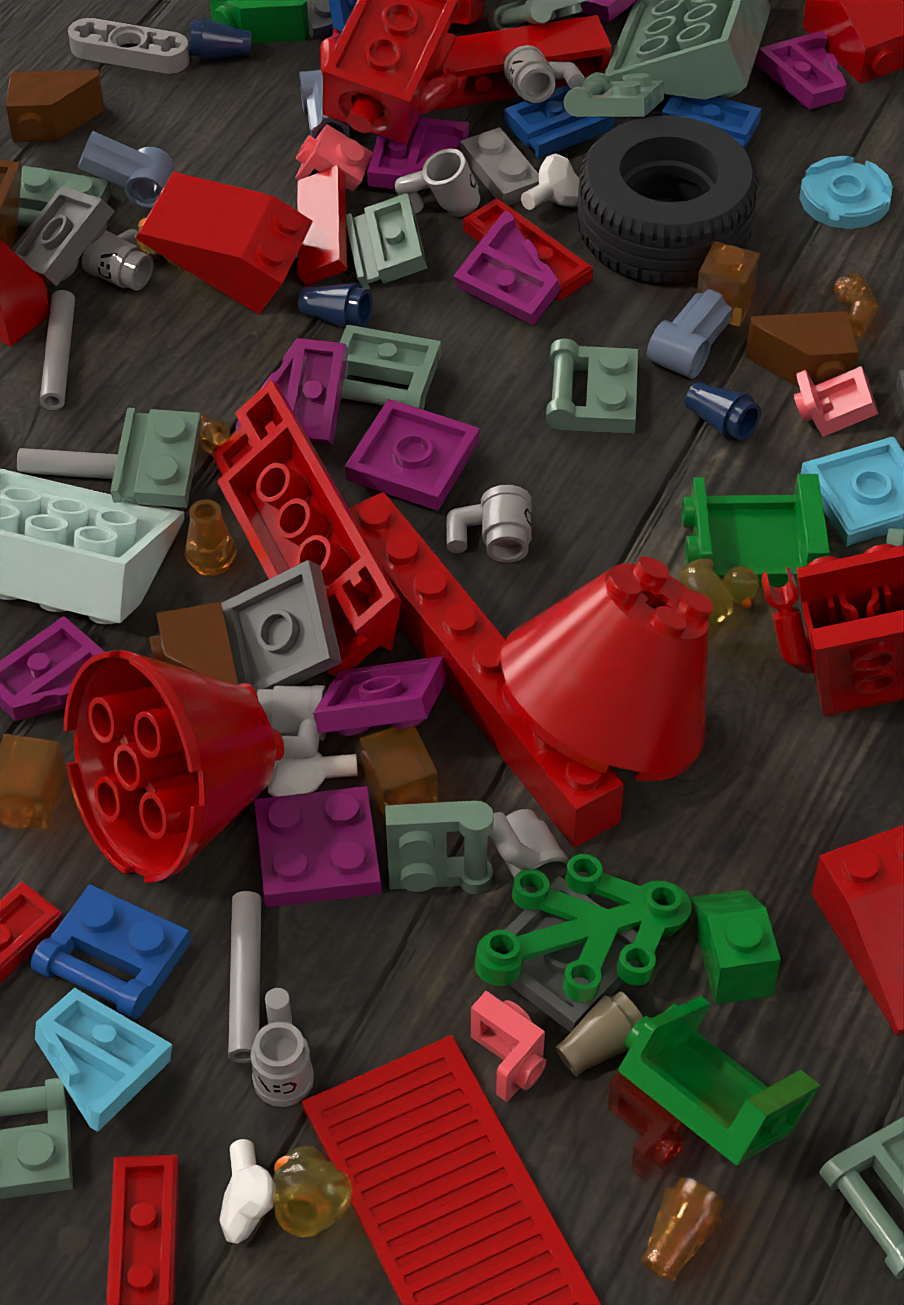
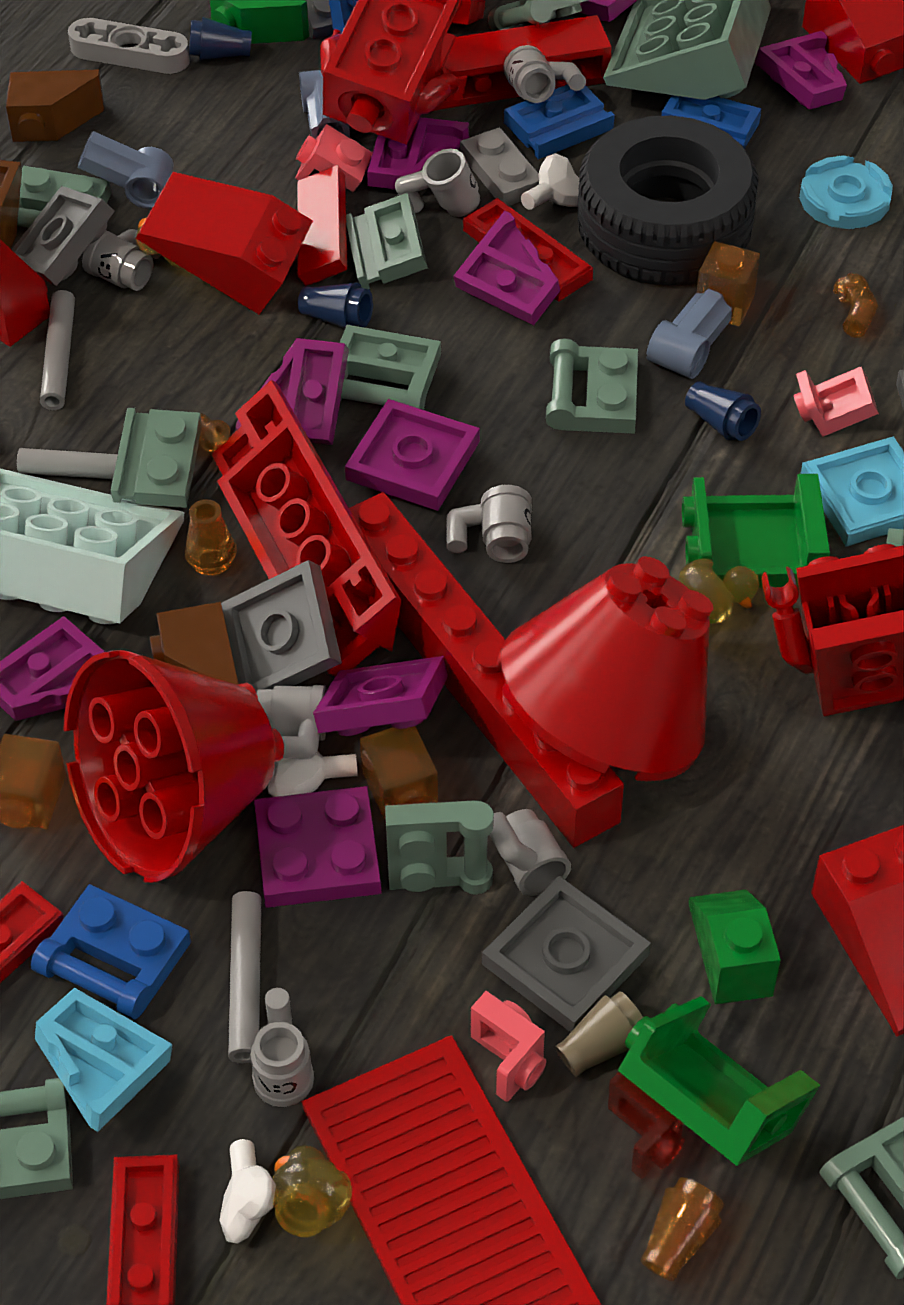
green plant [474,854,691,1002] -> none
sand green plate [563,72,664,117] -> none
reddish brown slope [746,311,859,388] -> none

